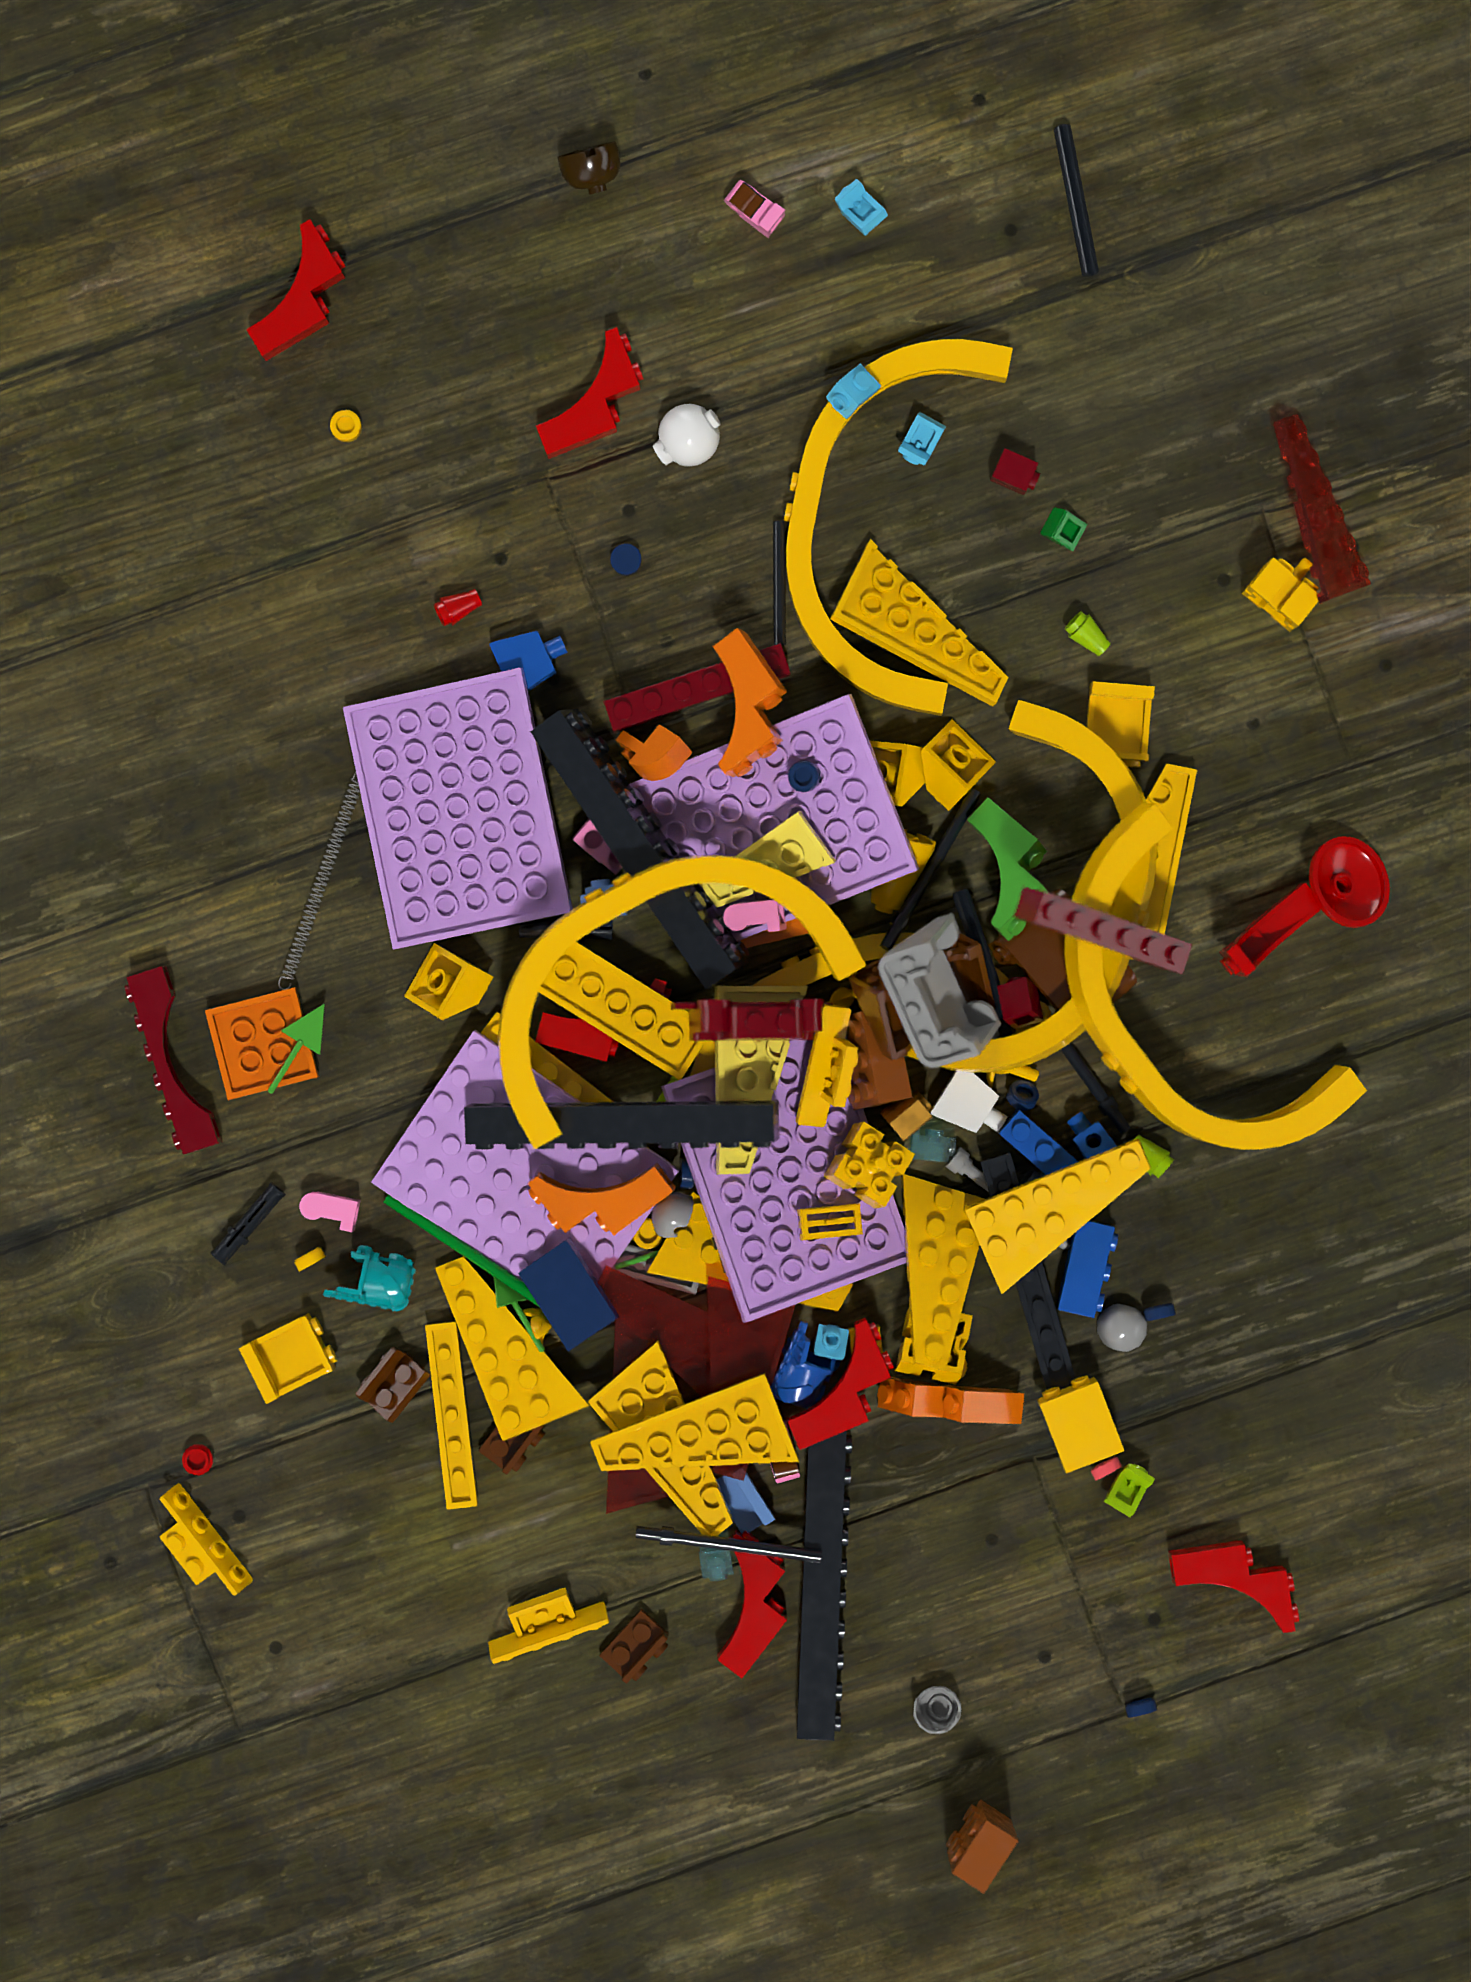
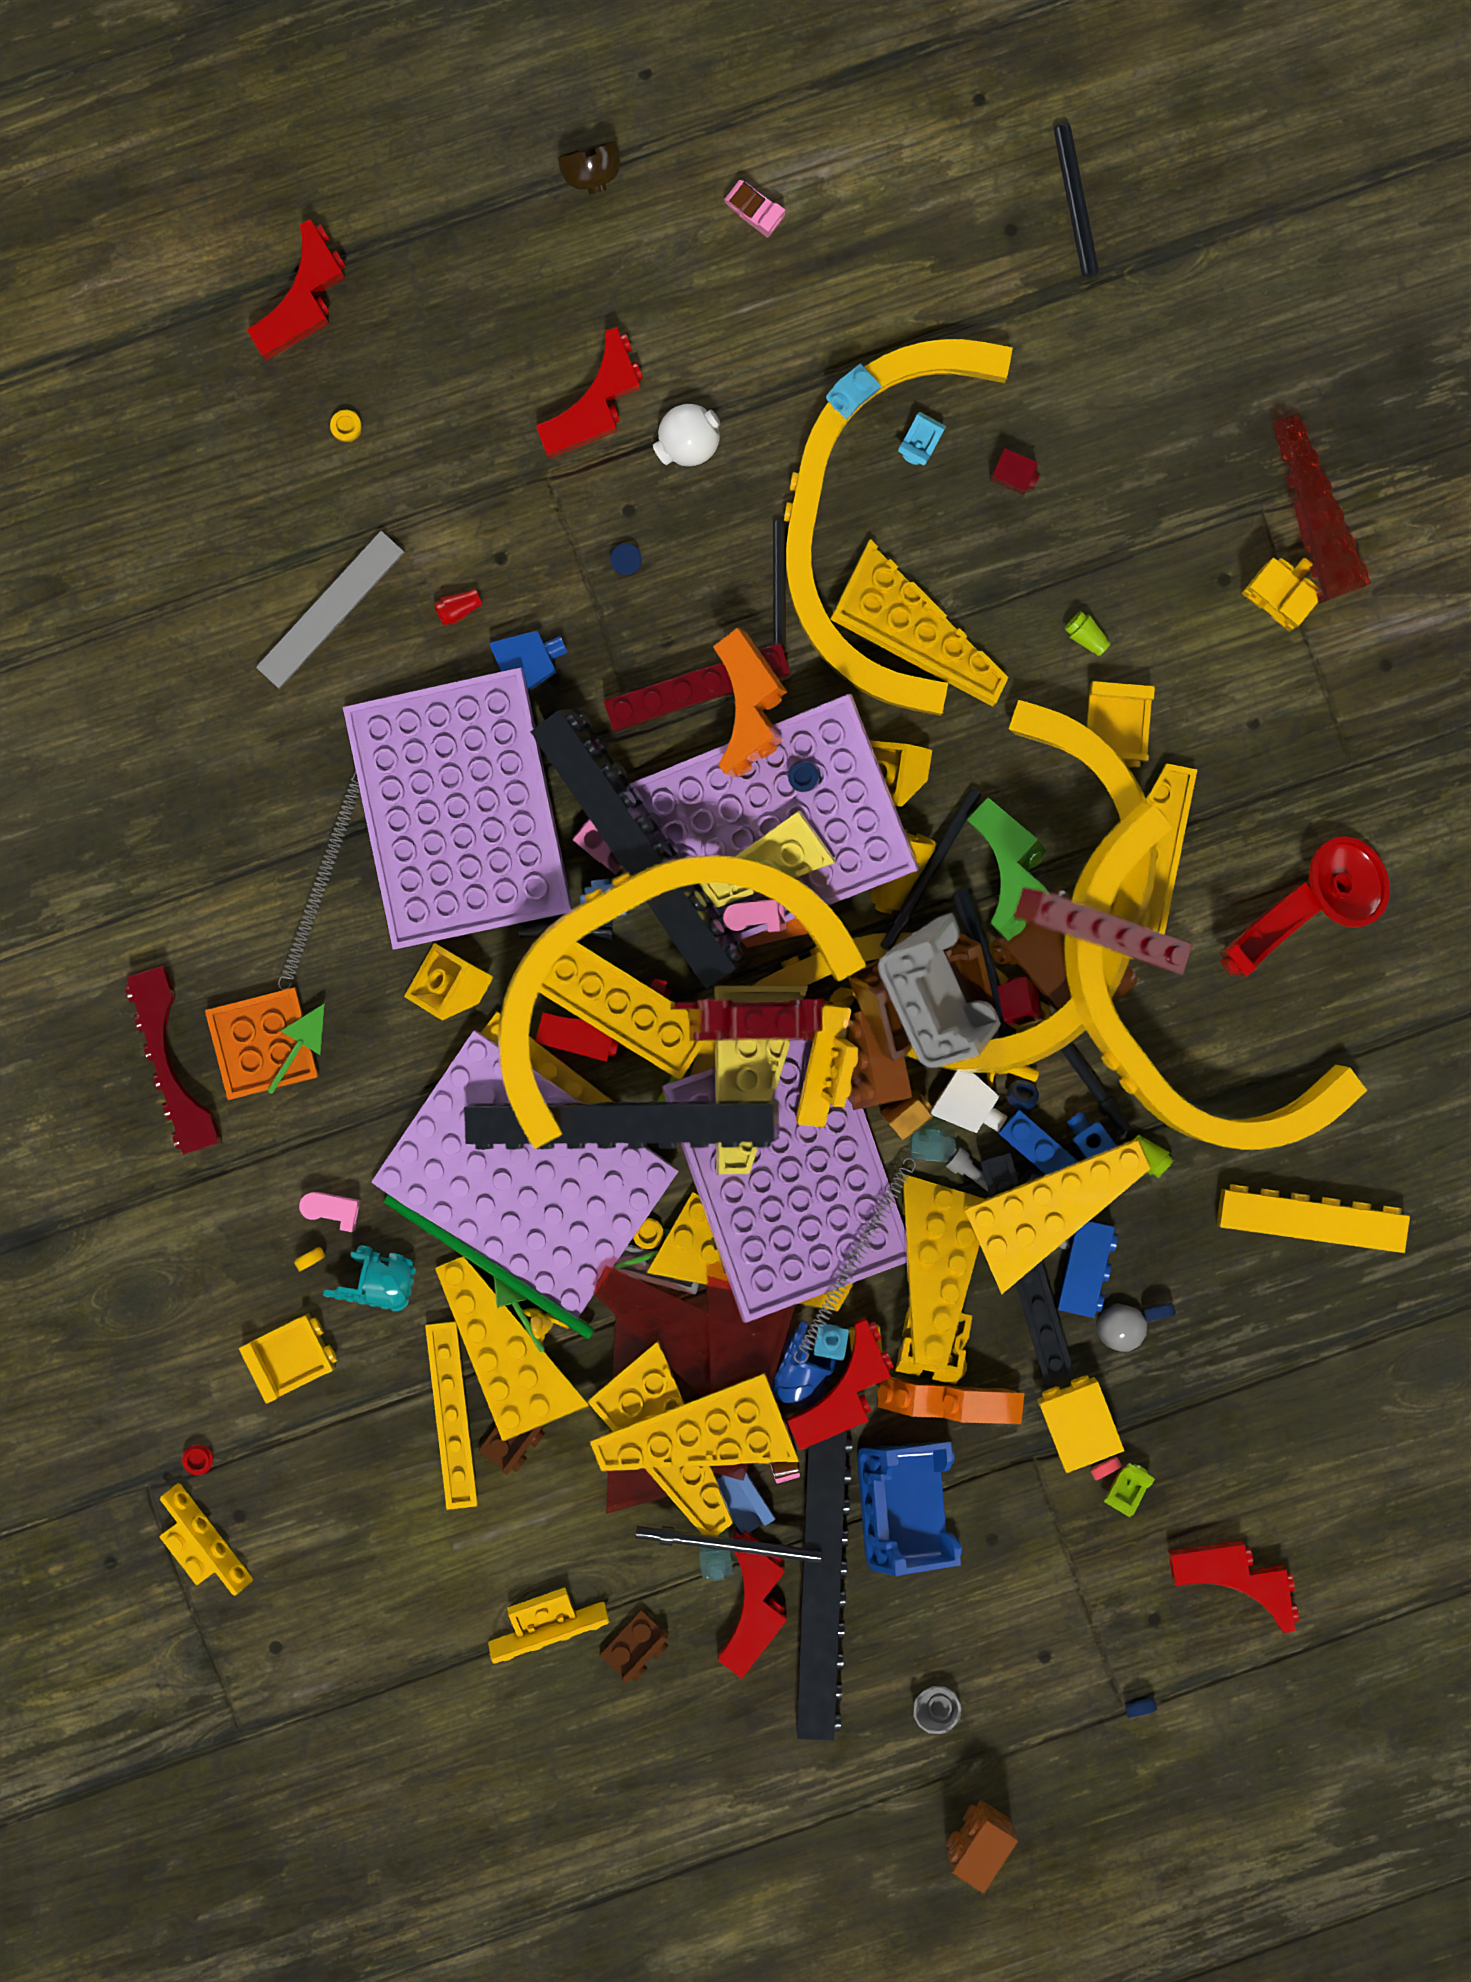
black pin [210,1182,286,1265] -> none
reddish brown bracket [355,1347,431,1423] -> none
dark blue tile [518,1239,620,1351] -> none
orange arch [527,1163,676,1236] -> none
orange brick [616,724,693,781] -> none
light grey hair [652,1192,694,1238] -> none
dark blue tile [679,1158,694,1190] -> none
yellow tile [797,1203,863,1240] -> none
yellow brick [823,1121,915,1208] -> none
medium azure bracket [835,179,888,236] -> none
yellow slope [921,719,996,811] -> none
green slope [1040,507,1088,551] -> none
none -> light grey tile [256,531,405,689]
none -> light grey piece [794,1158,916,1363]
none -> blue windscreen [857,1441,962,1576]
none -> yellow brick [1216,1184,1410,1253]

